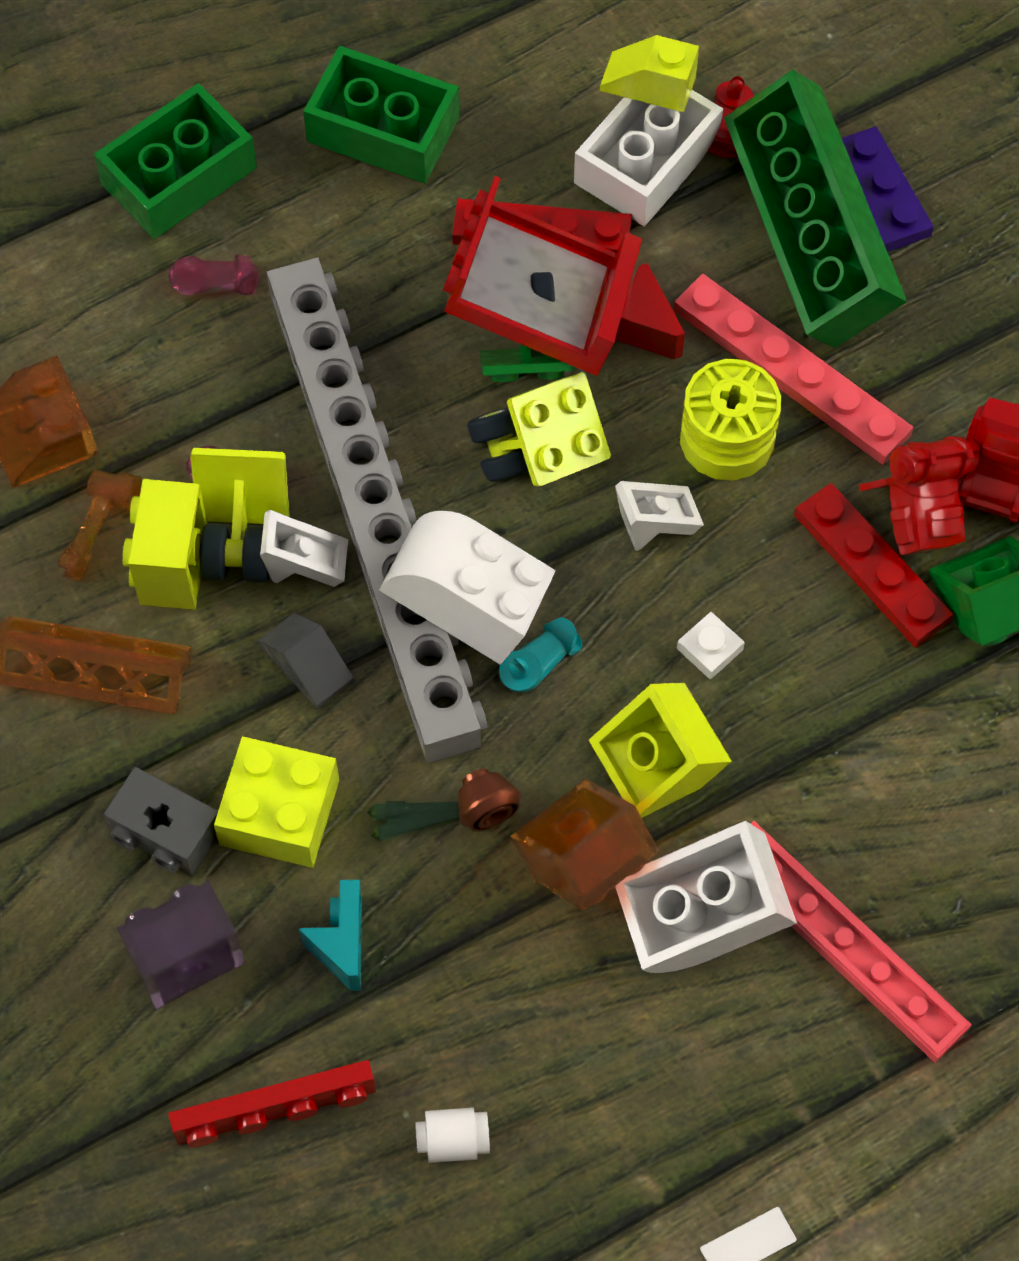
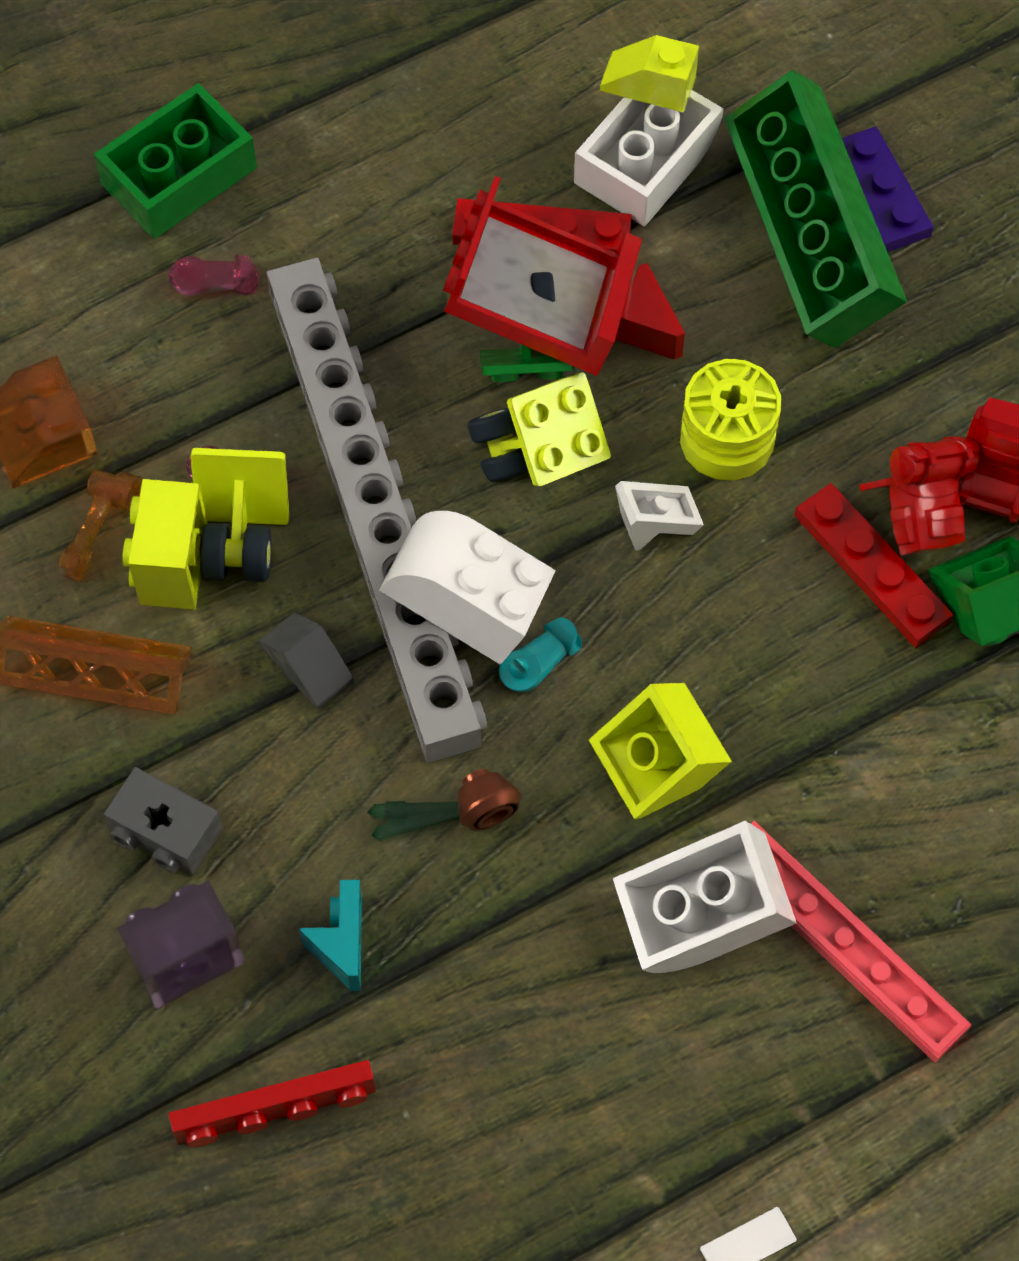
neon yellow brick [214,736,339,868] -> none
white slope [260,510,348,587] -> none
green brick [303,45,460,184] -> none
white brick [415,1107,490,1163] -> none
clear orange brick [510,779,659,911] -> none
coral plate [673,273,914,466] -> none
white plate [677,612,745,680] -> none
red piece [707,76,753,158] -> none

